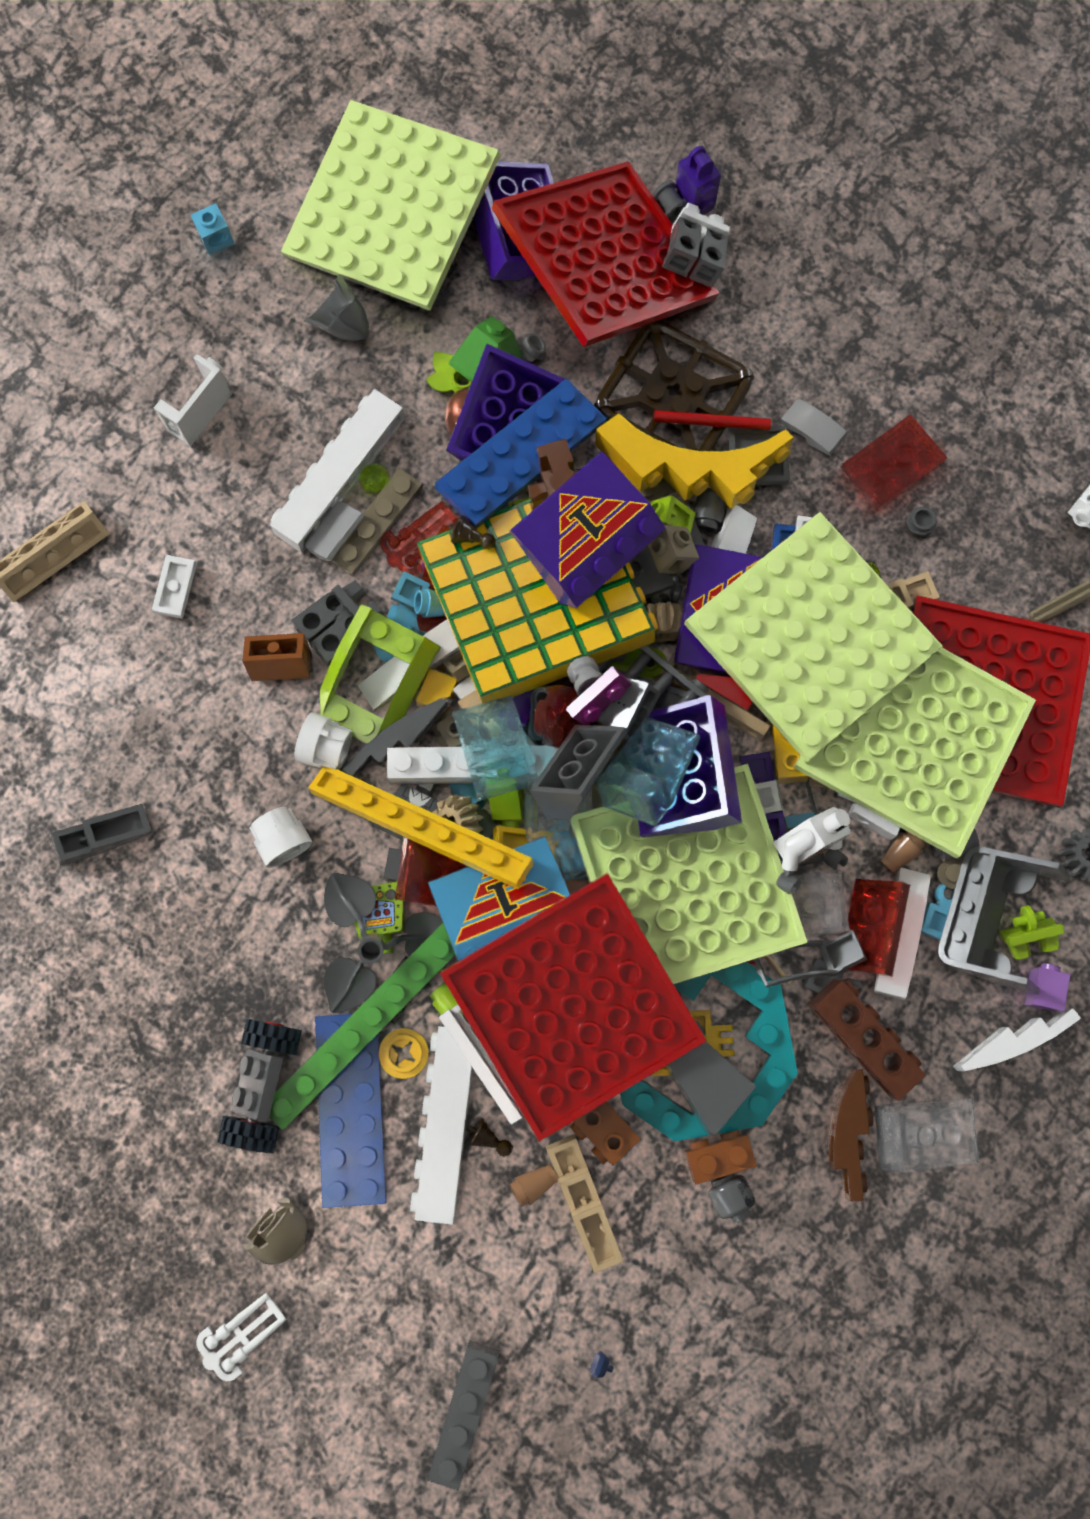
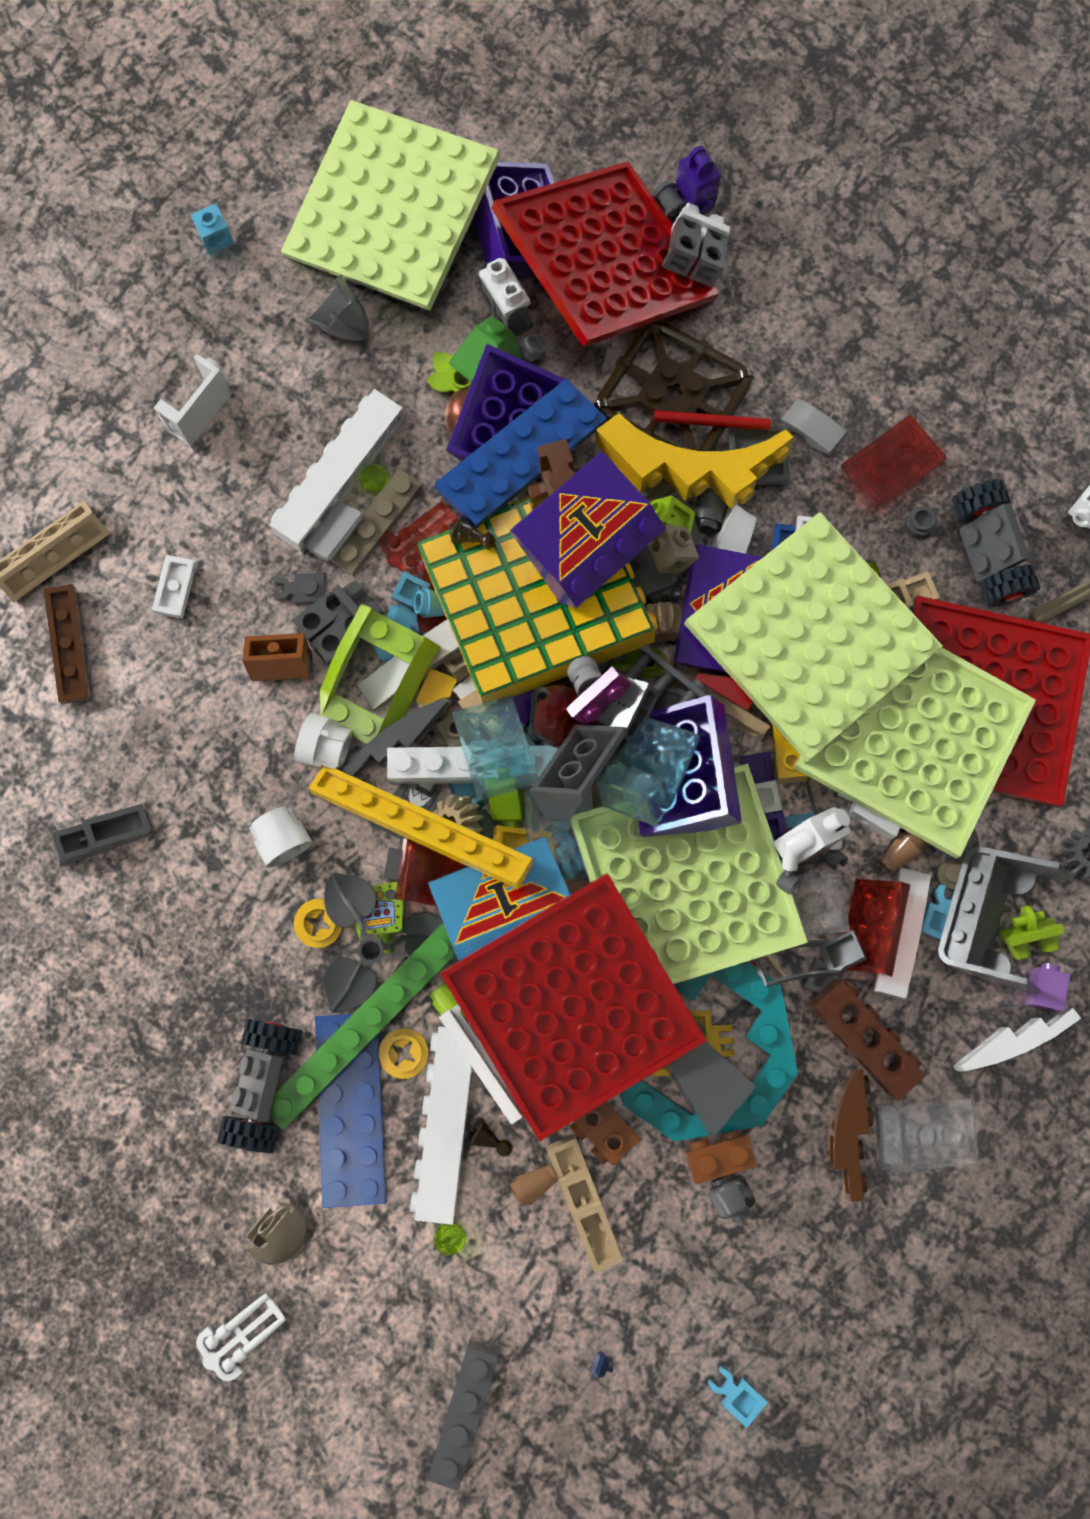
none -> reddish brown plate [43,584,91,705]
none -> dark grey plate [274,573,326,605]
none -> yellow gear [294,899,342,948]
none -> clear neon green plate [434,1222,466,1255]
none -> white hips [479,258,534,337]
none -> medium azure plate [708,1366,768,1428]
none -> plate [952,479,1041,607]

